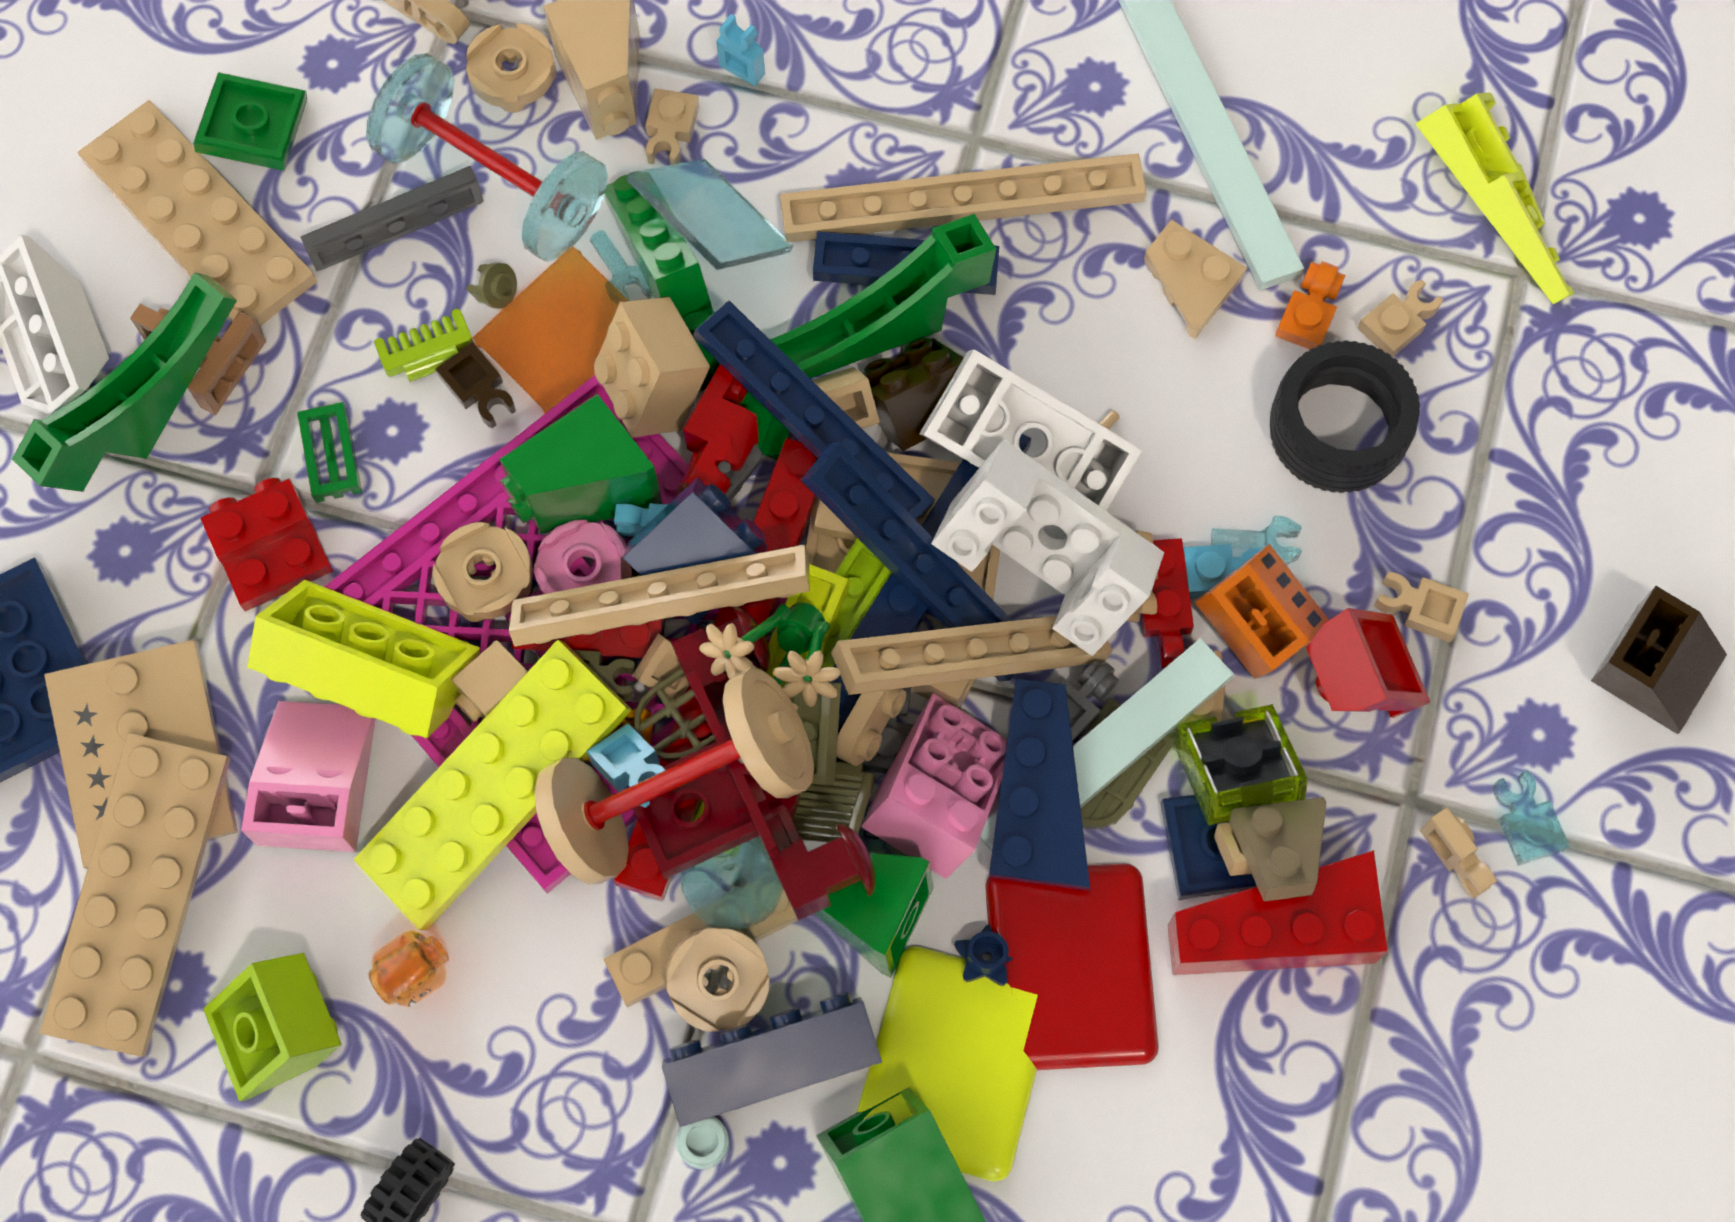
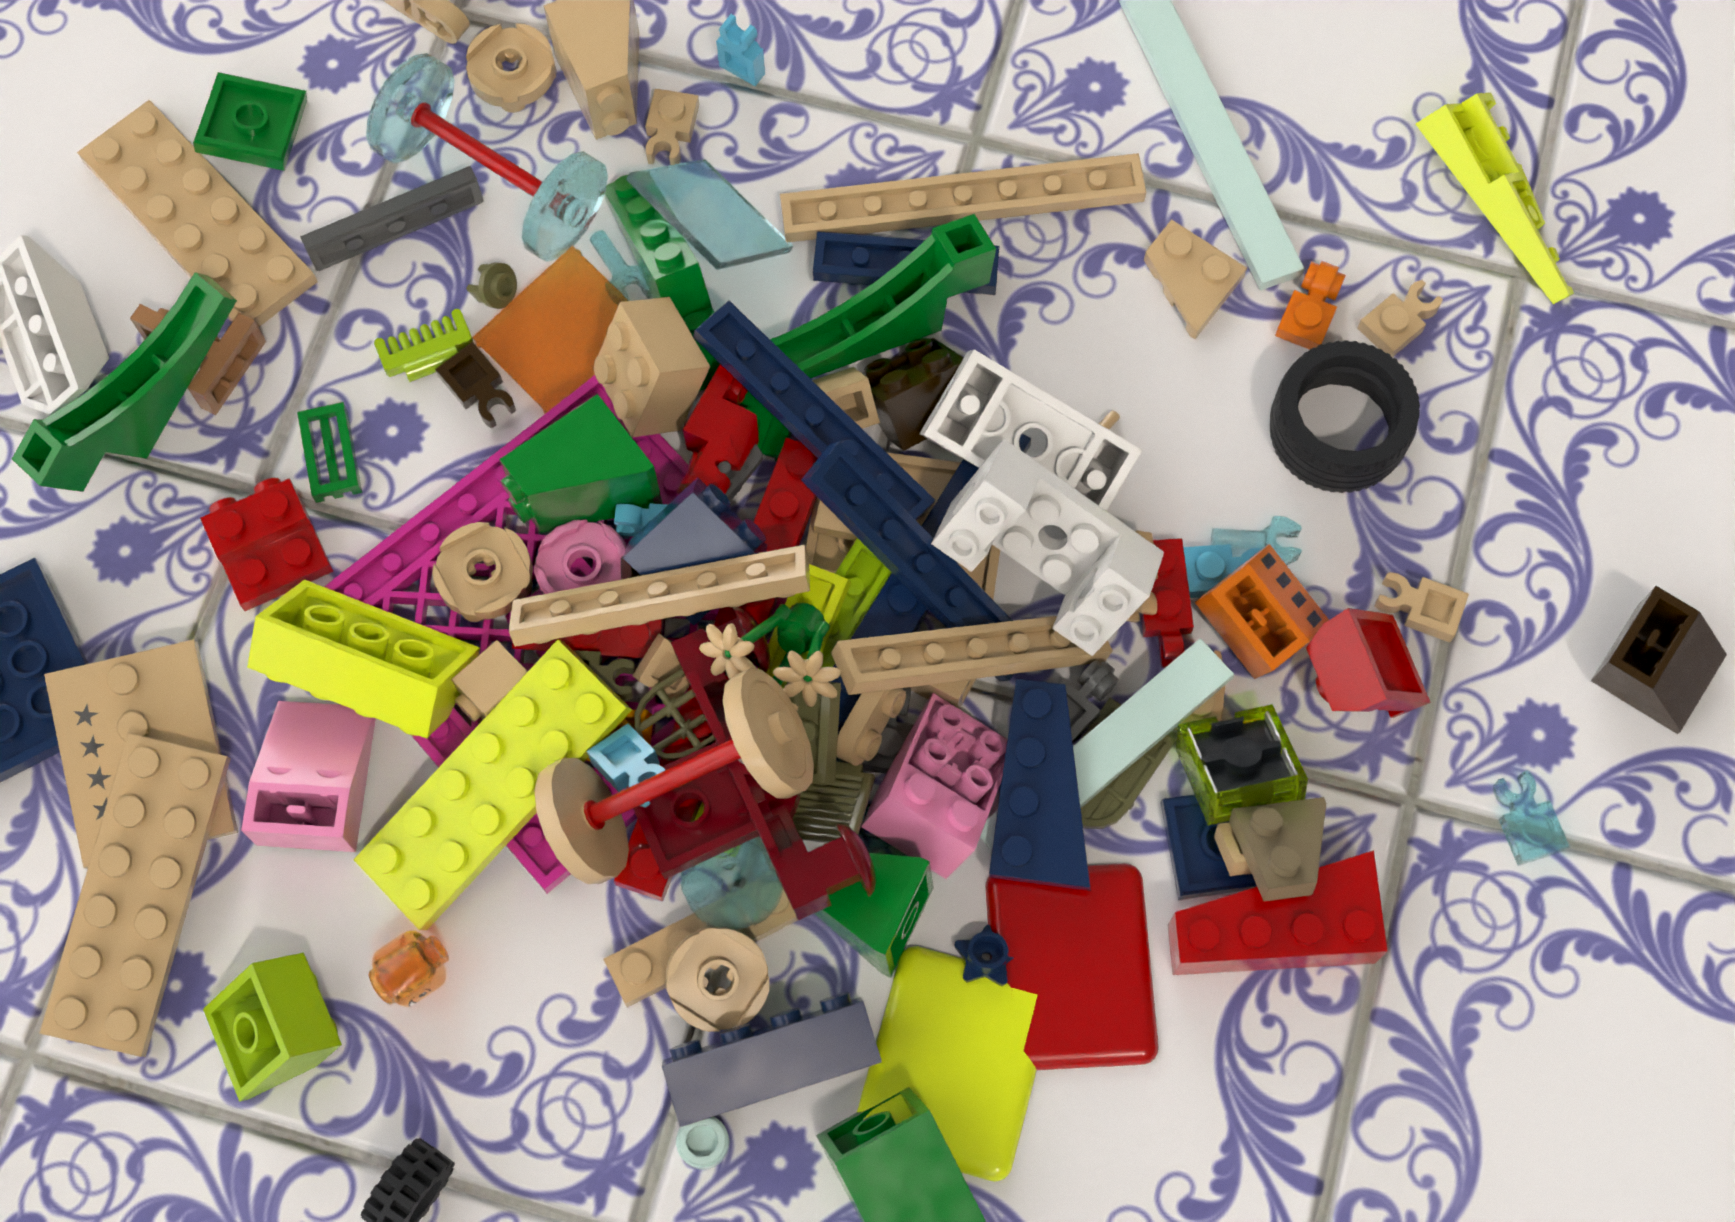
tan plate [1420,807,1497,899] -> none

